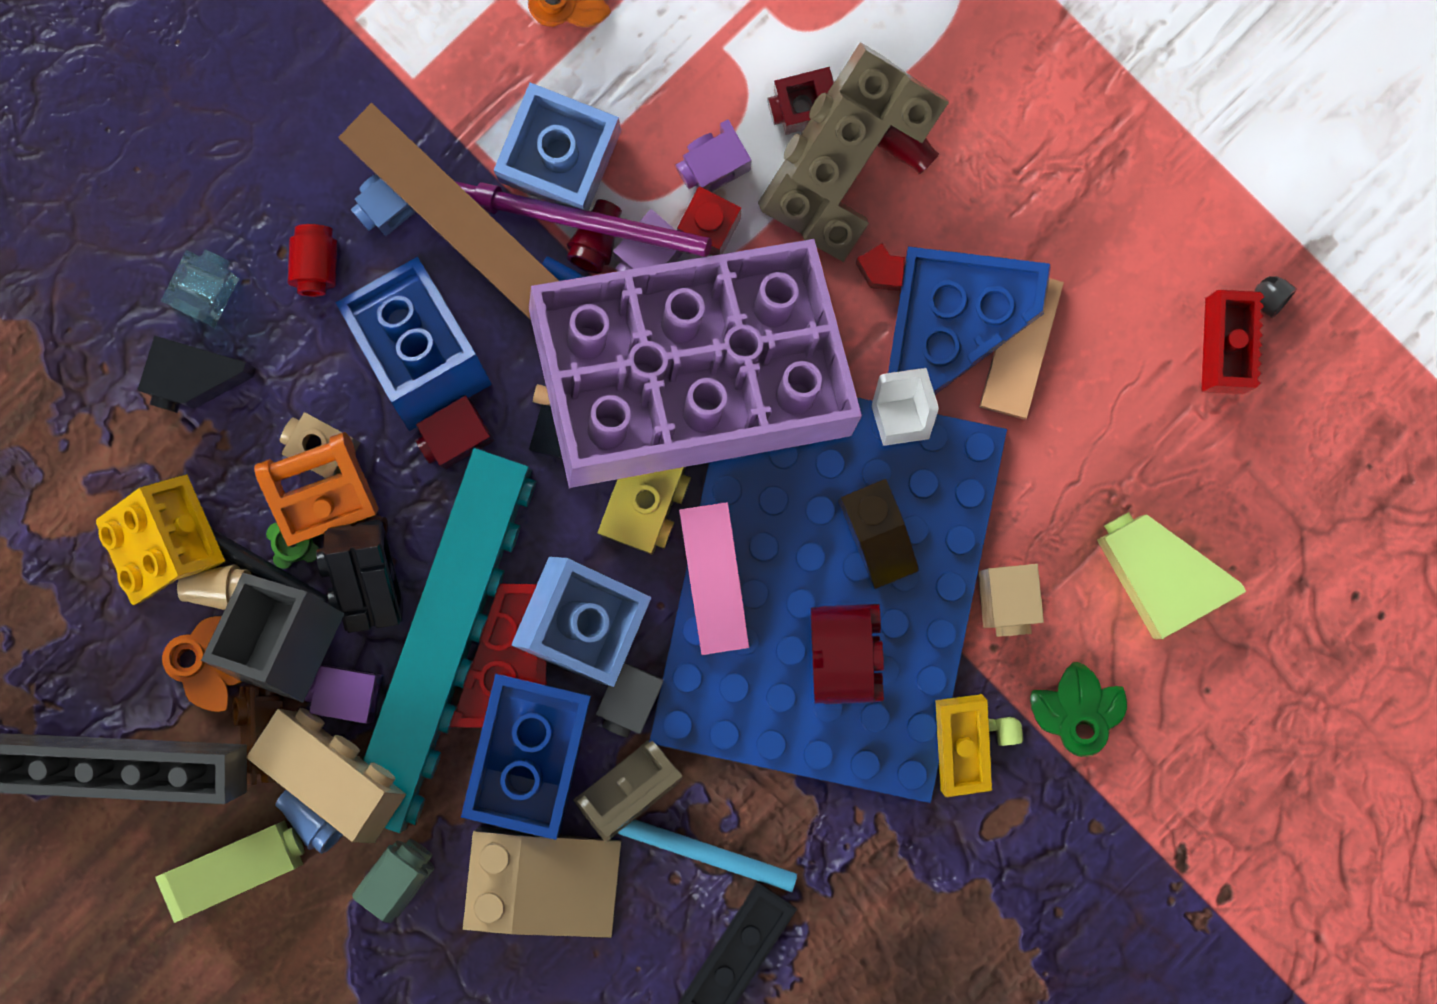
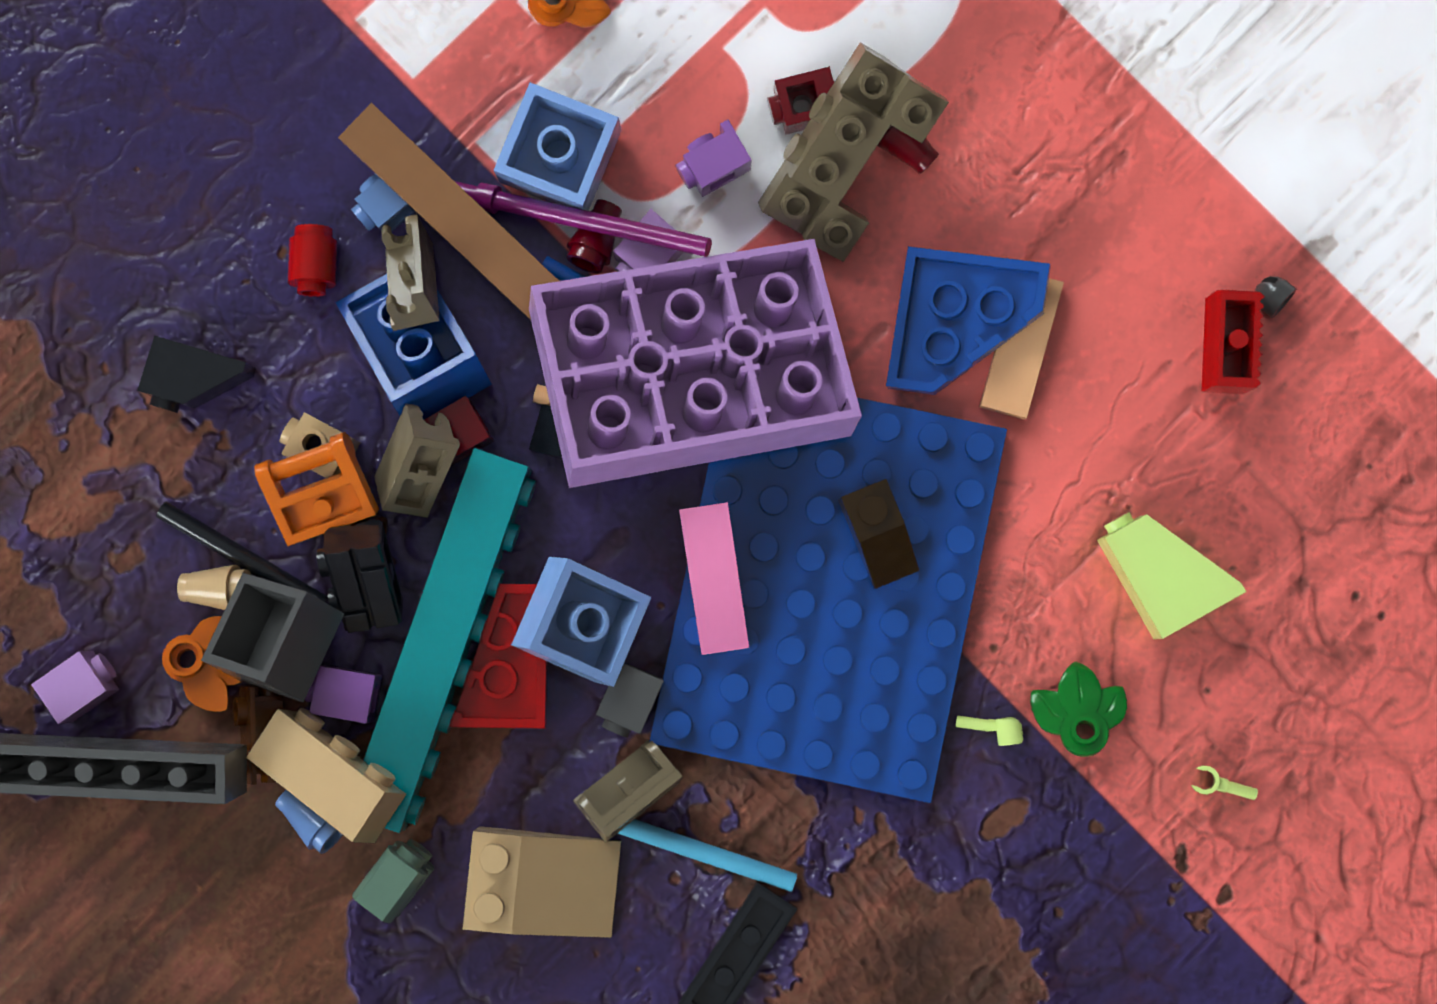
yellow bracket [96,474,225,605] -> none
yellowish green slope [155,821,305,923] -> none
clear light blue brick [161,249,240,328] -> none
bright green plate [266,523,319,569] -> none
blue slope [461,674,591,840] -> none
light yellow brick [597,467,691,555] -> none
red brick [677,186,742,256] -> none
dark red brick [811,604,884,704] -> none
red piece [856,243,905,291] -> none
white panel [871,368,939,446] -> none
yellow plate [935,694,992,797] -> none
tan brick [978,564,1044,637] -> none
none -> lavender brick [31,651,119,724]
none -> dark tan hinge [374,403,460,518]
none -> dark tan hinge [381,214,440,331]
none -> yellowish green hand [1191,765,1258,800]

